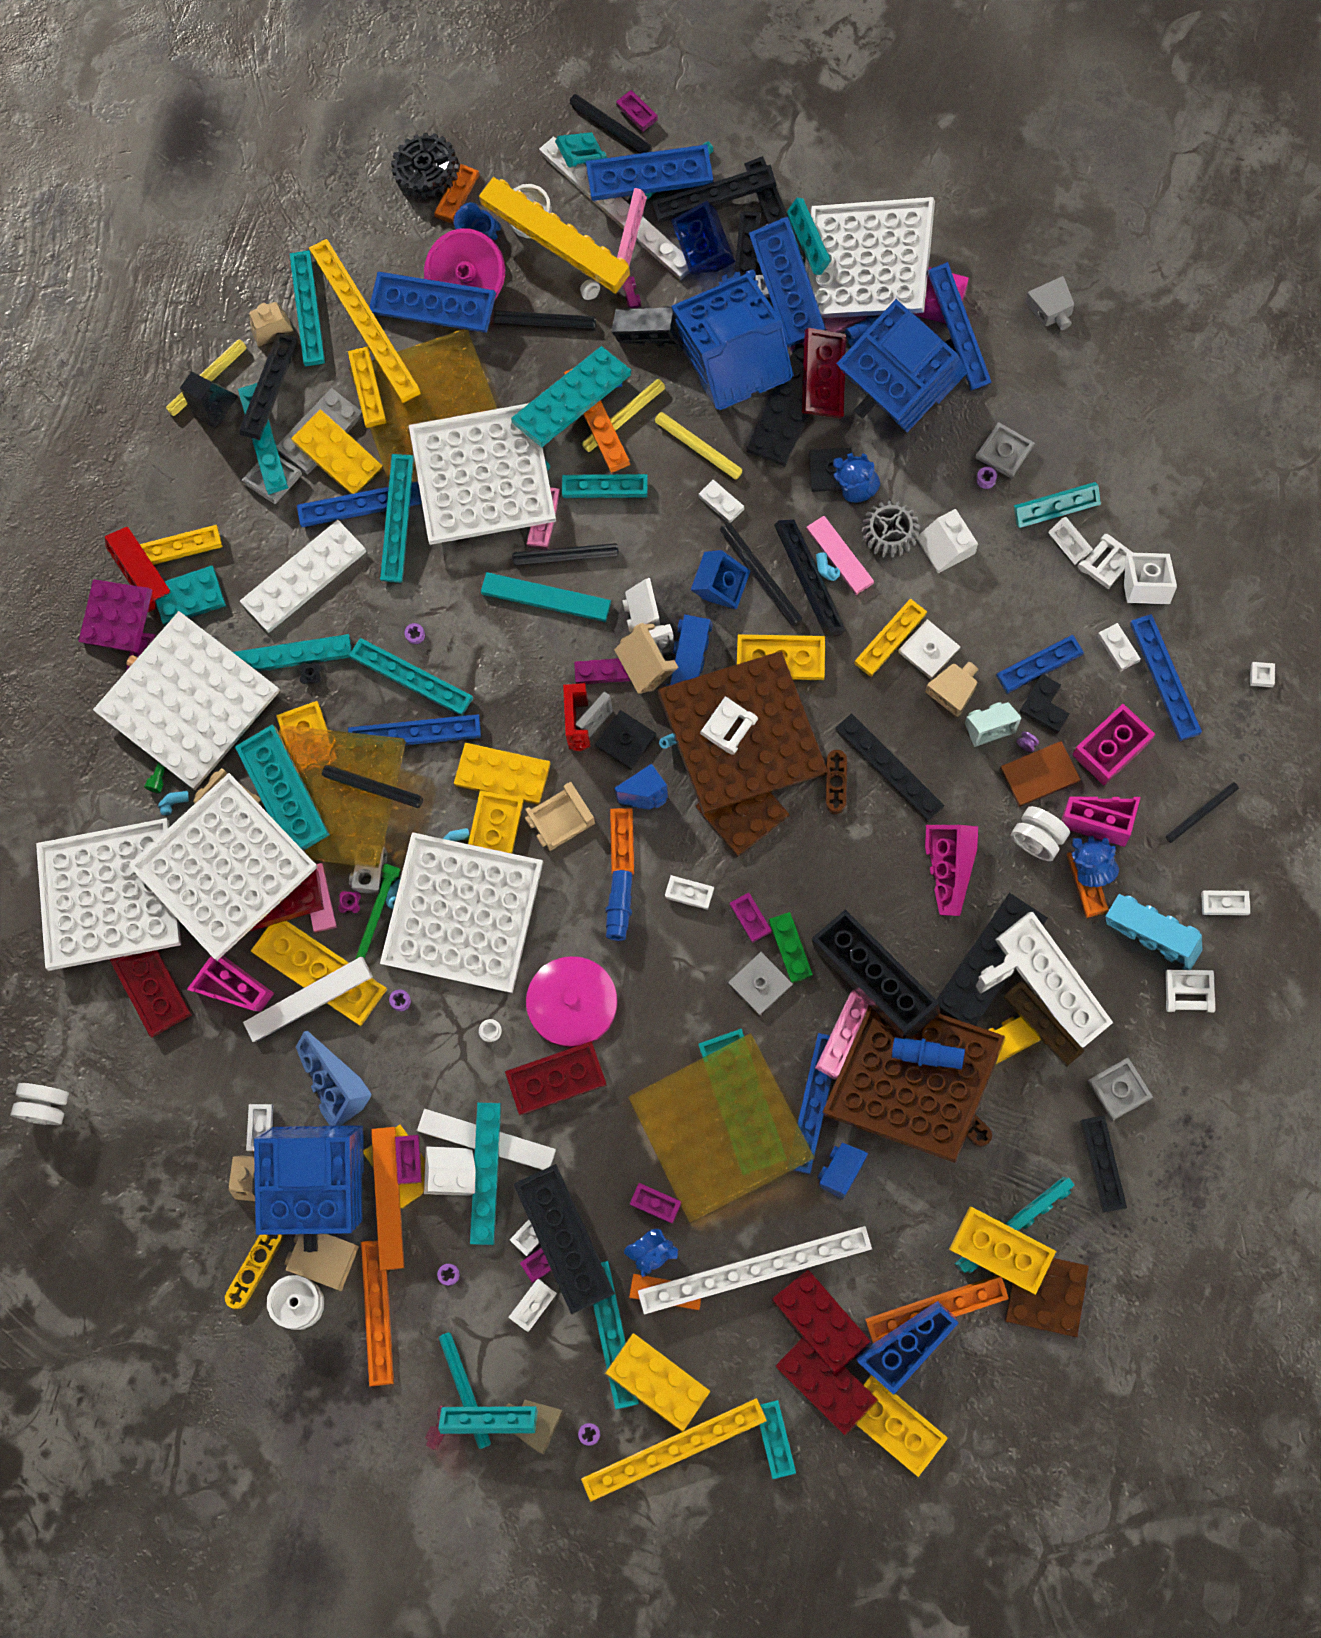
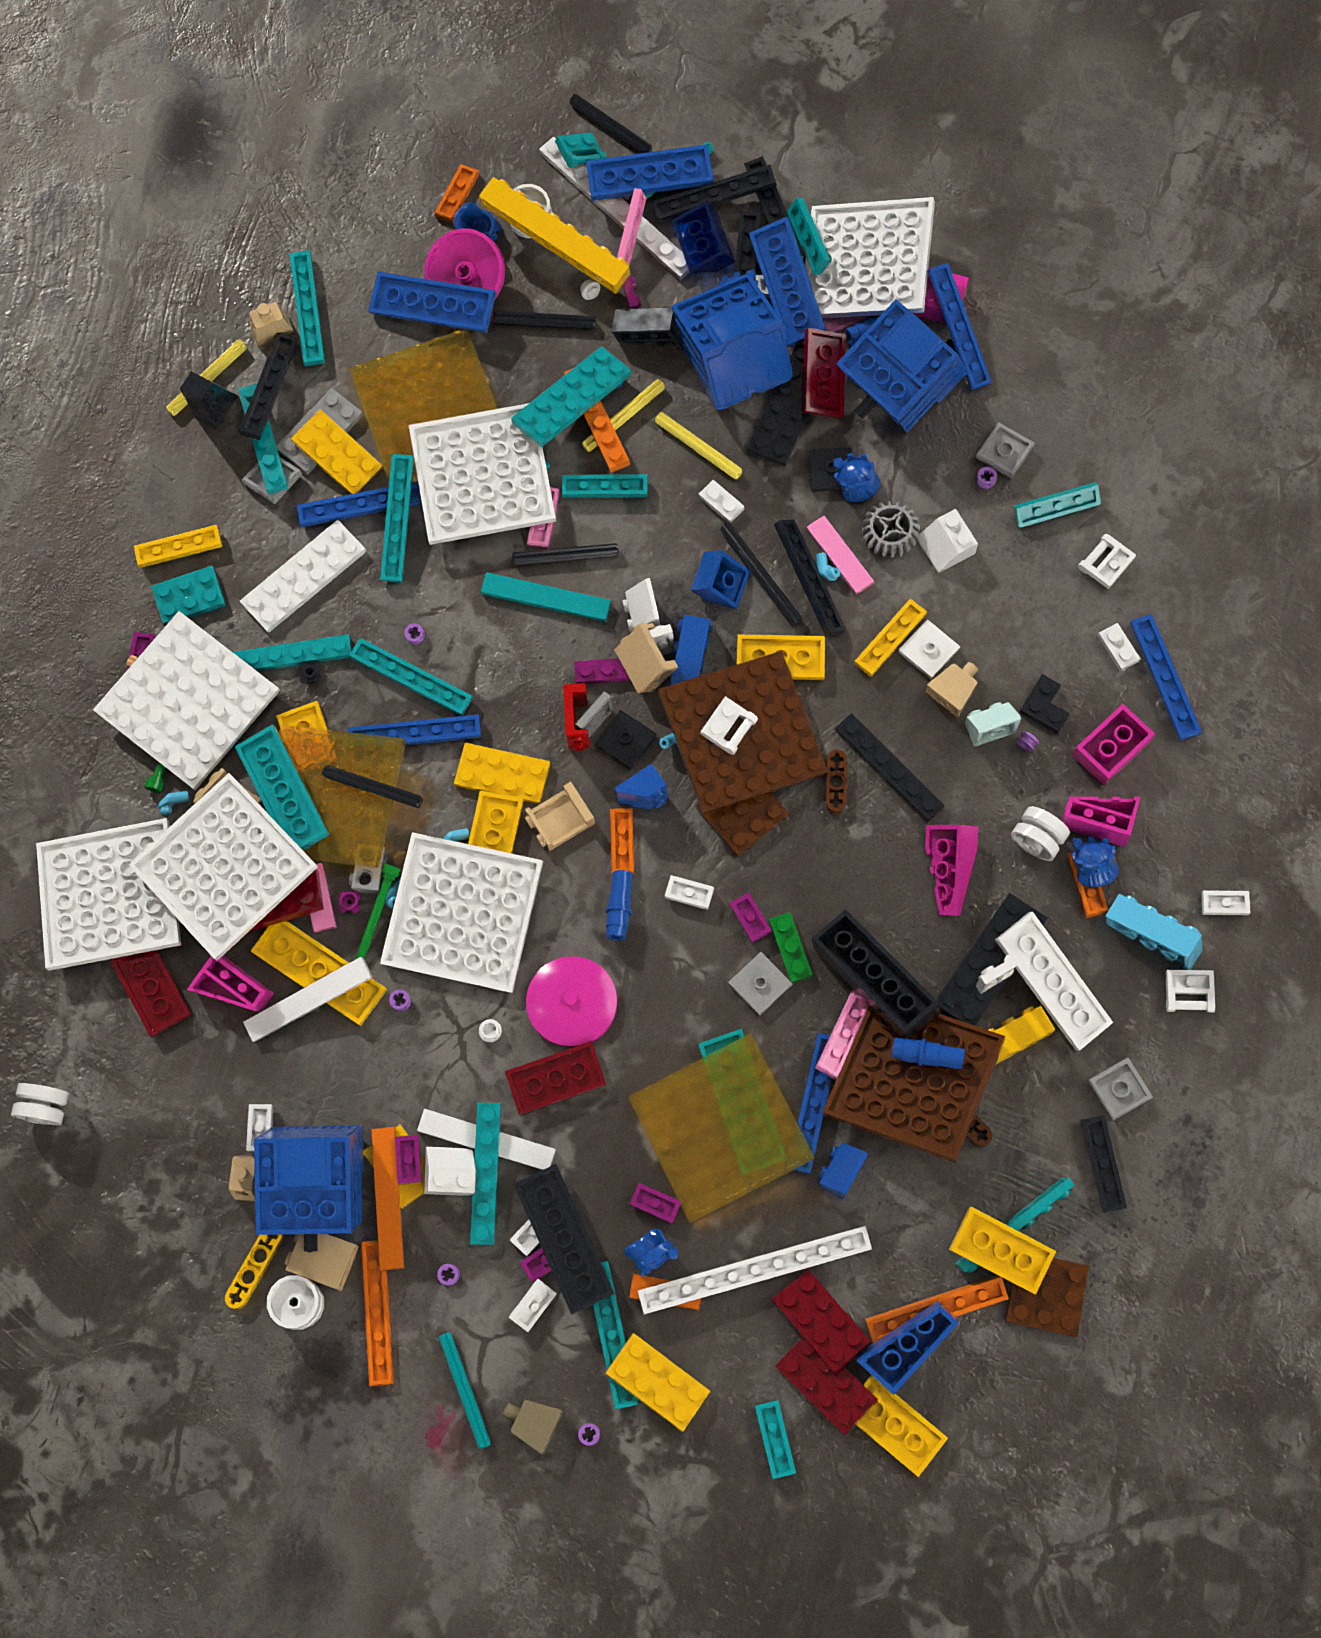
magenta plate [78,579,153,653] -> none
red panel [105,527,170,612] -> none
medium blue wedge [296,1031,372,1126] -> none
yellow plate [309,239,421,403] -> none
yellow tile [348,346,387,428] -> none
black piece [391,133,460,200] -> none
teal plate [438,1406,538,1434] -> none
yellow tile [581,1398,767,1502] -> none
magenta plate [616,90,658,132] -> none
blue tile [996,635,1084,694] -> none
dark orange tile [1000,741,1081,807] -> none
dark brown plate [1003,981,1085,1067] -> none
light grey torso [1025,276,1074,330] -> none
white plate [1048,517,1093,565] -> none
white slope [1124,553,1177,604] -> none
black bar [1166,782,1239,843] -> none
white plate [1250,662,1275,687] -> none

